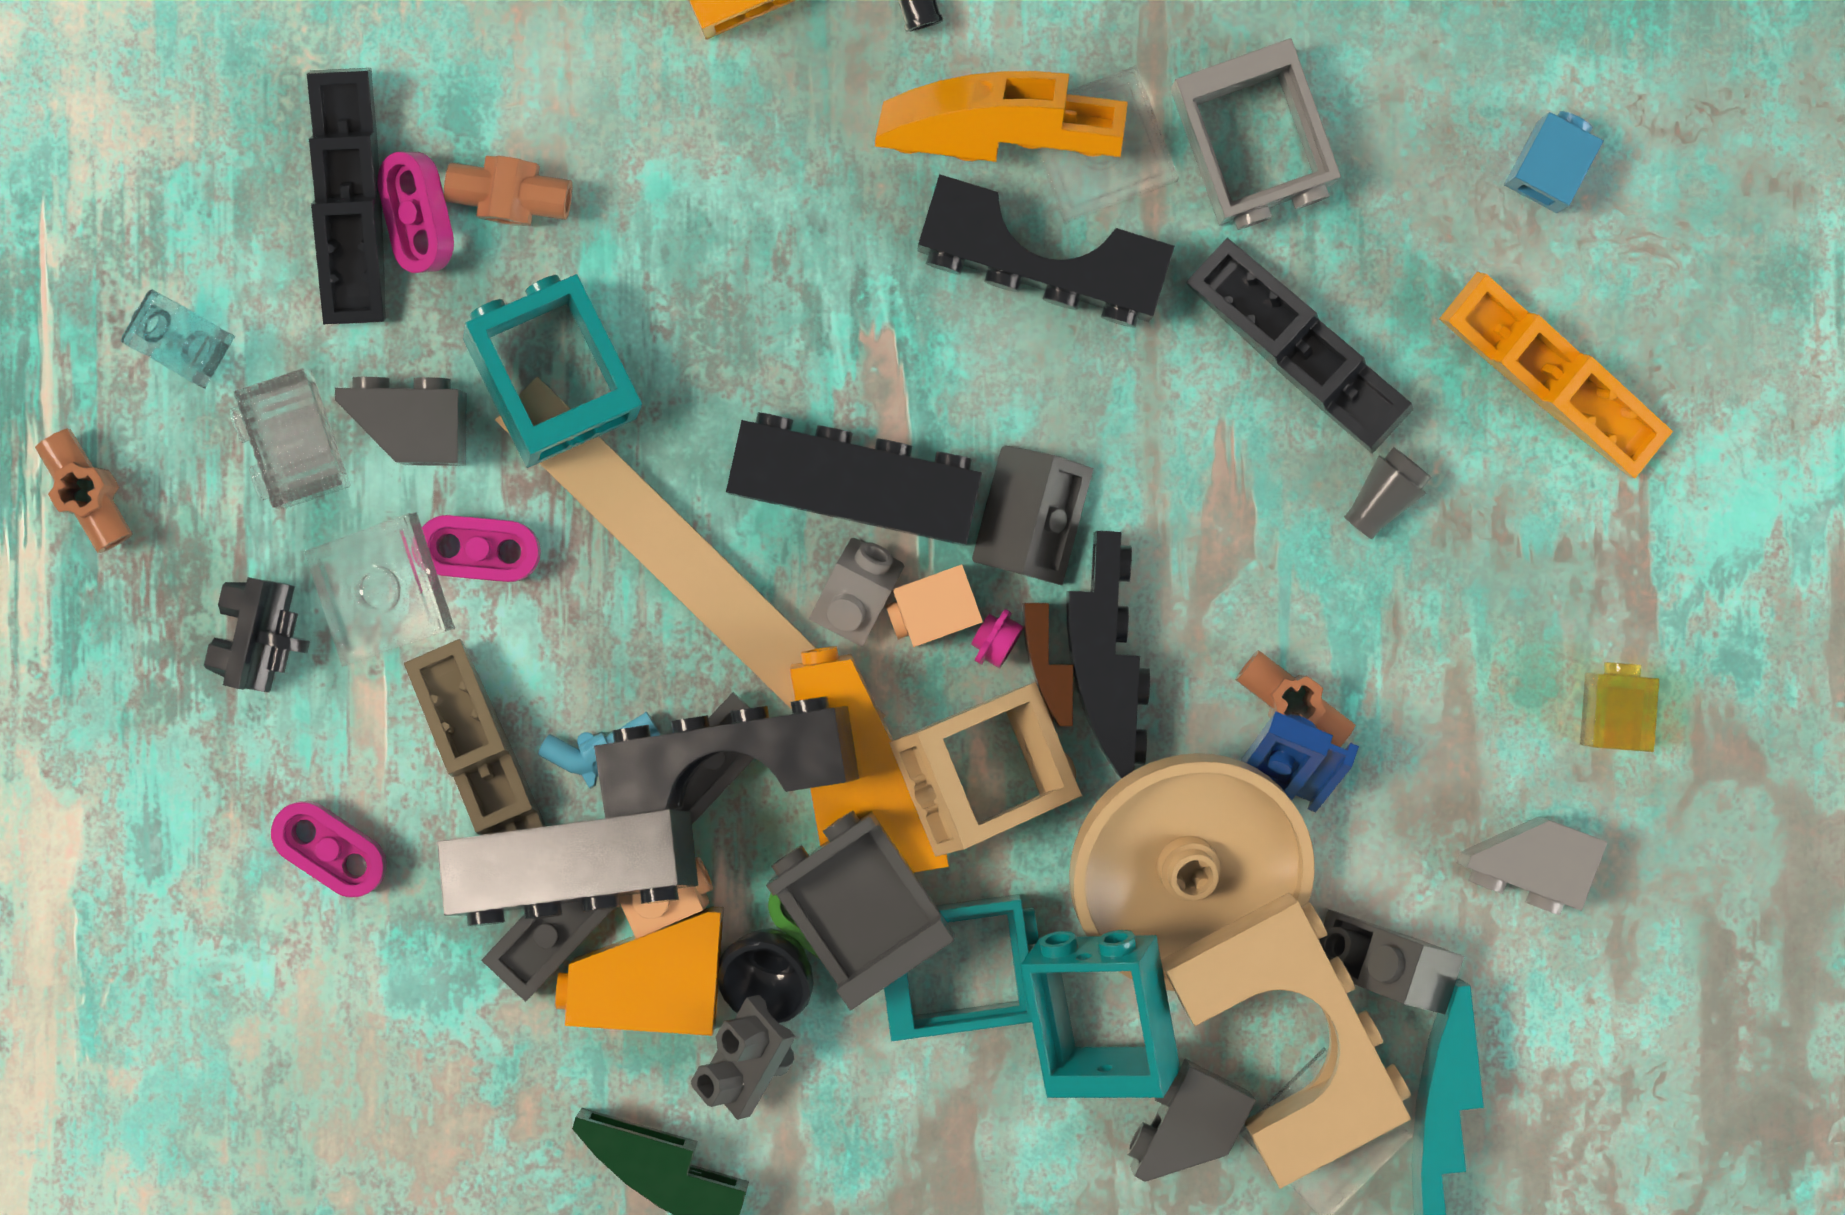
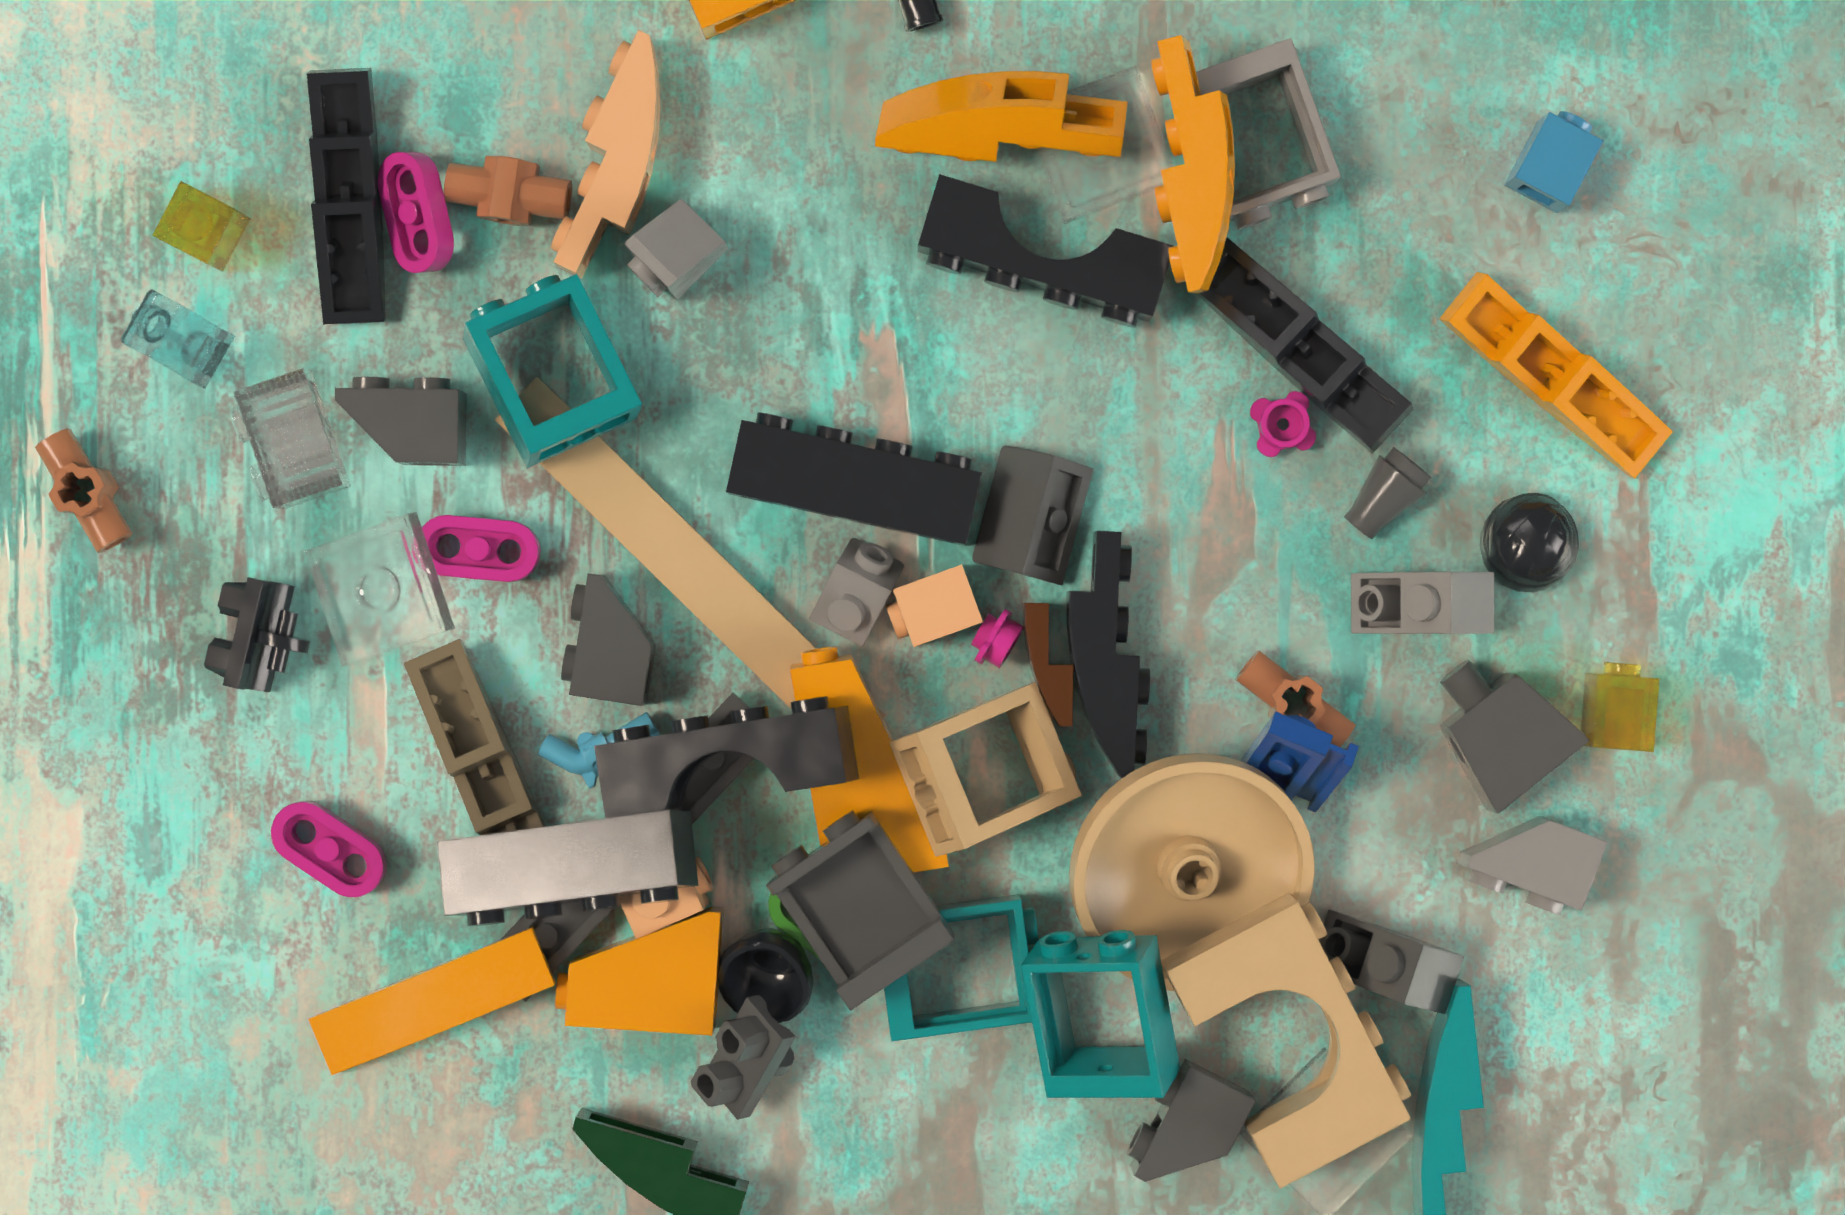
none -> clear yellow brick [152,181,251,272]
none -> light orange slope [308,926,556,1075]
none -> light nougat slope [551,30,661,279]
none -> dark grey slope [561,573,656,706]
none -> light grey slope [624,199,728,300]
none -> light orange slope [1151,35,1235,293]
none -> dark pink plate [1250,391,1316,457]
none -> light grey slope [1351,572,1494,634]
none -> dark grey torso [1440,660,1589,814]
none -> black piece [1479,493,1579,593]

